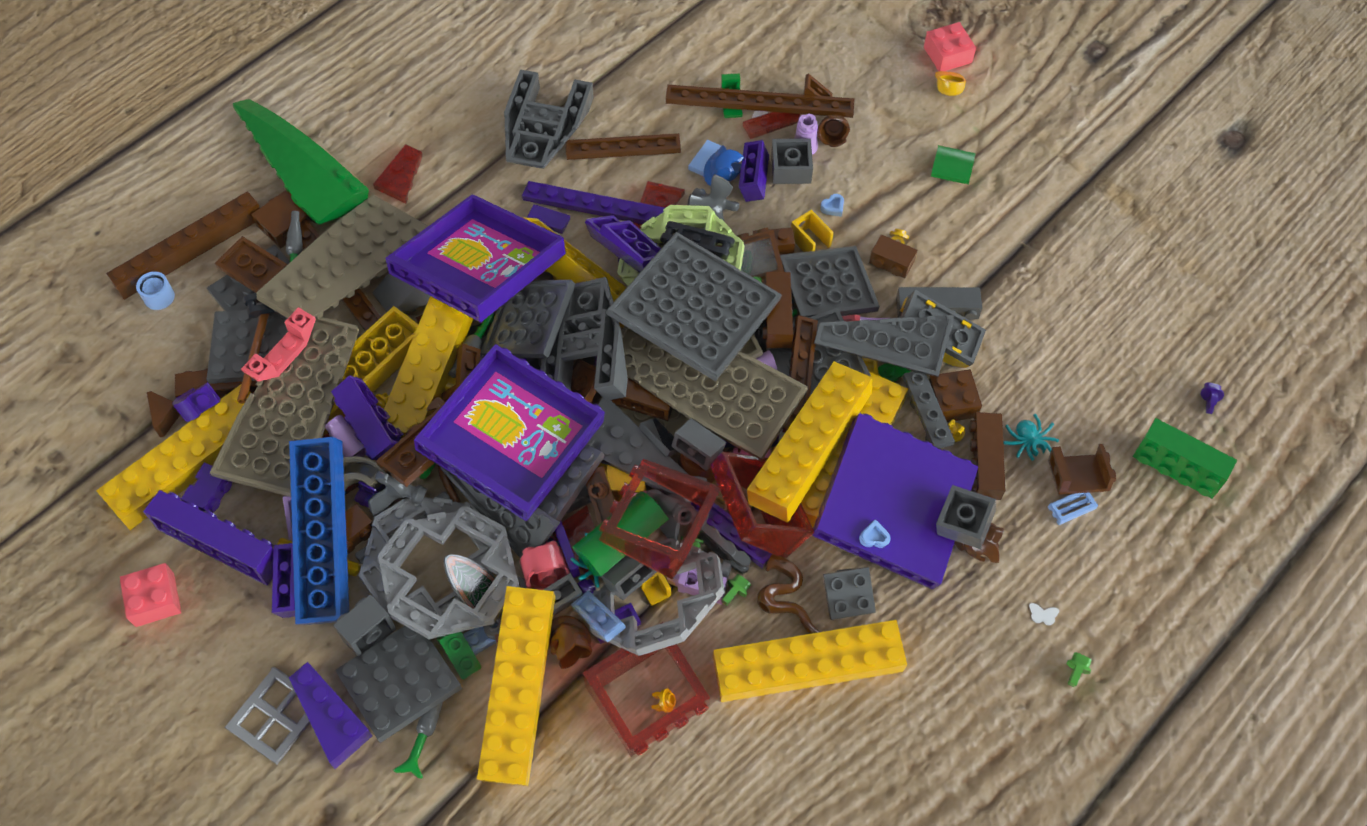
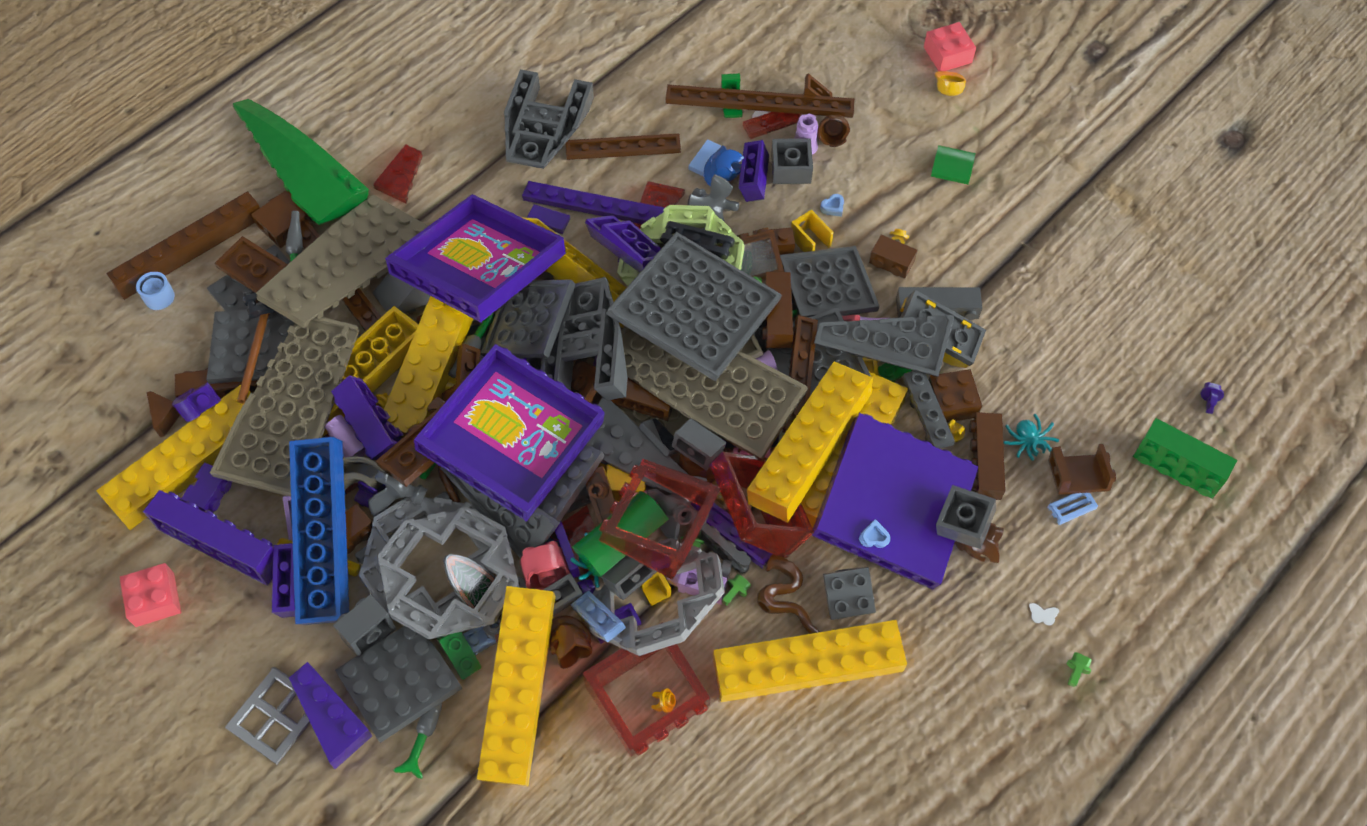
coral slope [241,307,316,381] -> none

